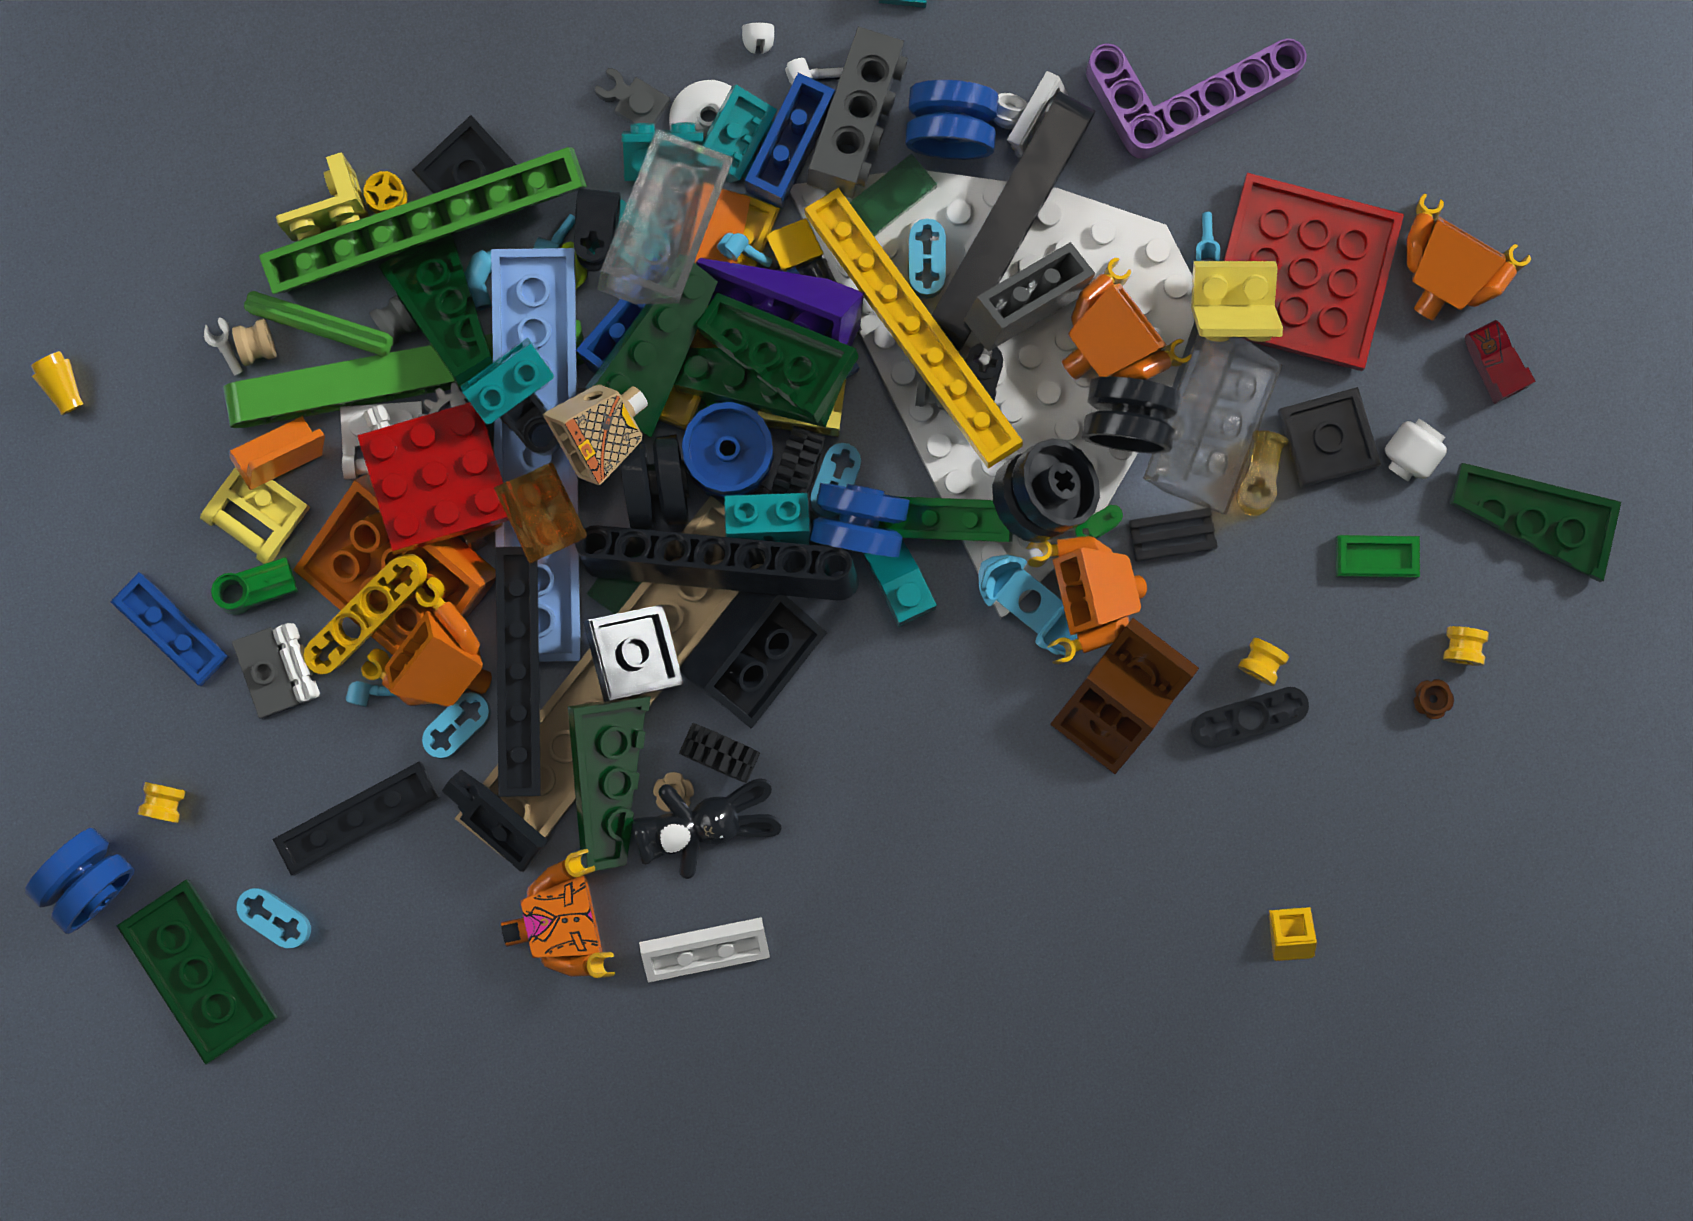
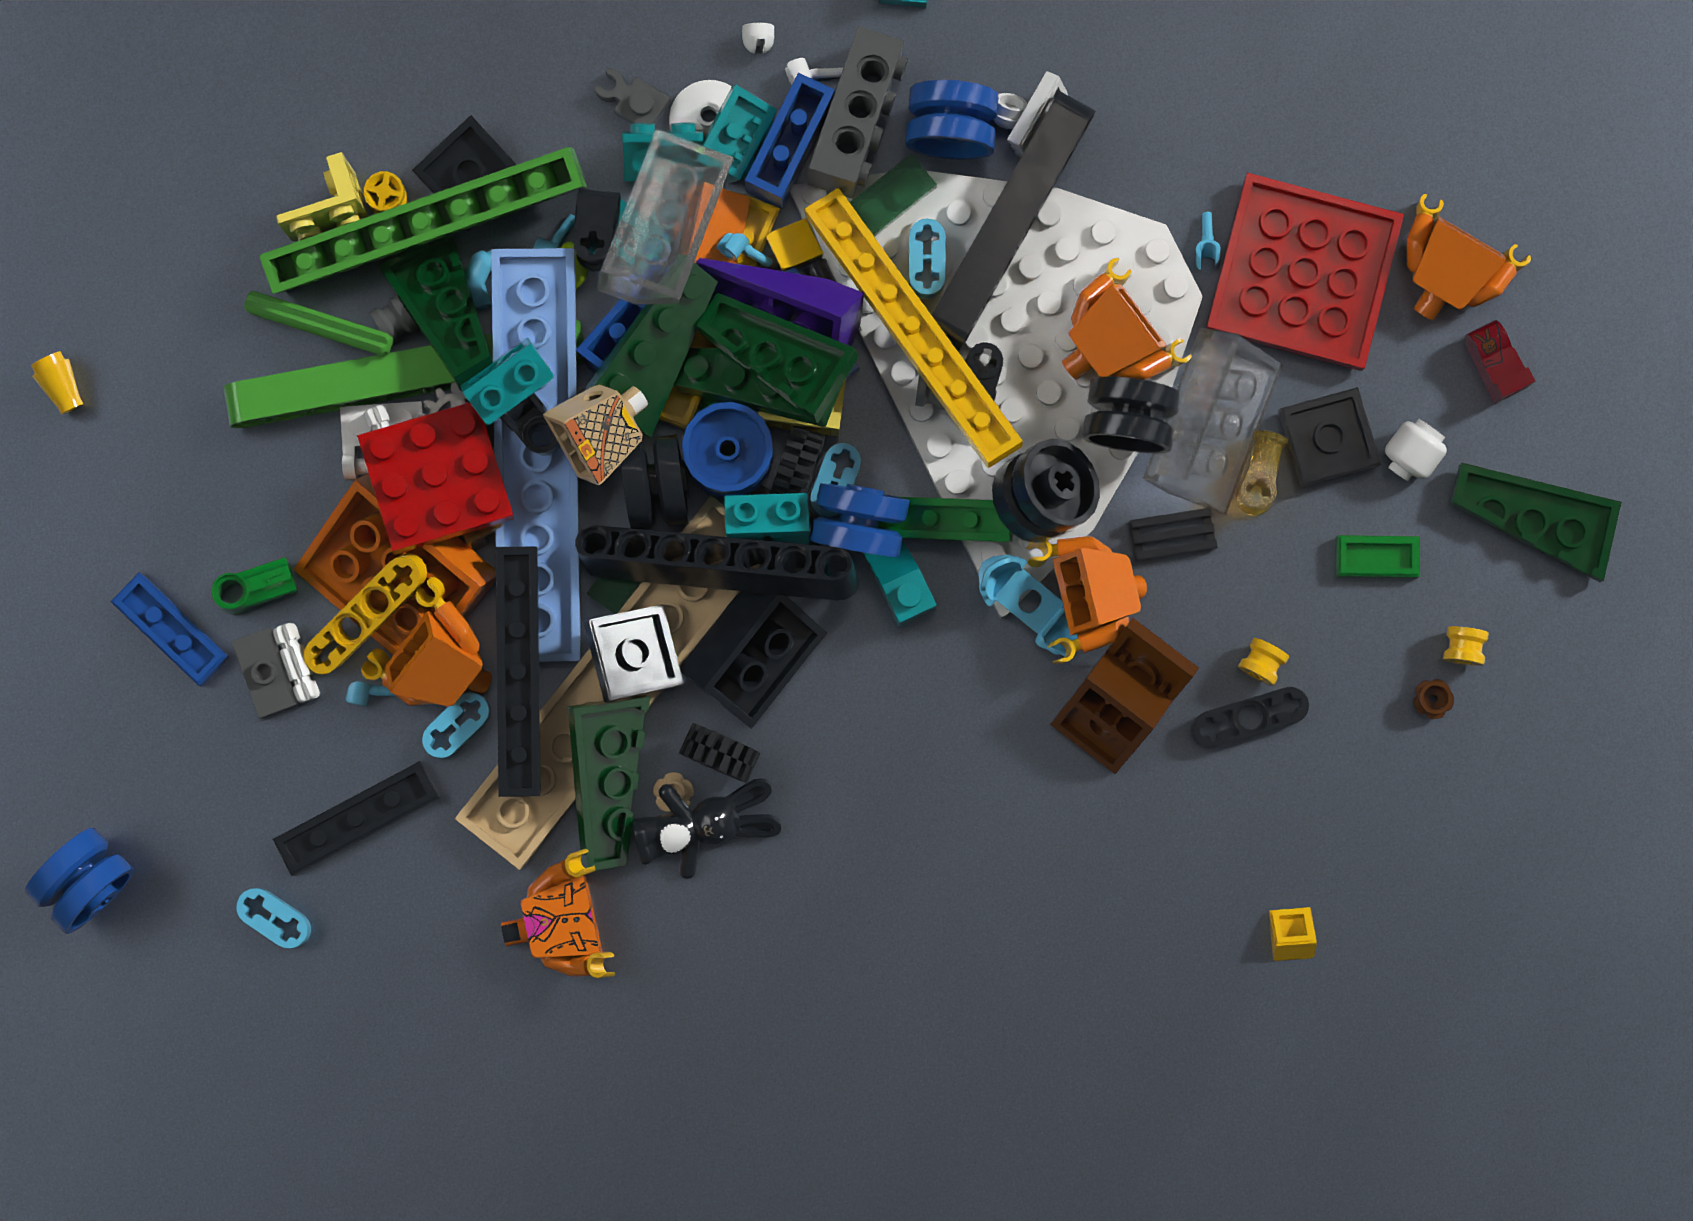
dark green tile [116,879,278,1065] -> none
yellow wheel [137,782,186,823] -> none
light yellow plate [200,467,310,564] -> none
white hand [204,318,243,376] -> none
orange panel [229,416,325,490] -> none
tan wheel [232,318,277,366] -> none
black hinge [442,769,548,872] -> none
clear orange bracket [494,463,587,563] -> none
white plate [639,917,770,983] -> none
dark grey brick [964,242,1096,352] -> none
green piece [1075,505,1123,539] -> none
medium lavender beam [1086,38,1307,159] -> none
light yellow bracket [1191,261,1283,342] -> none

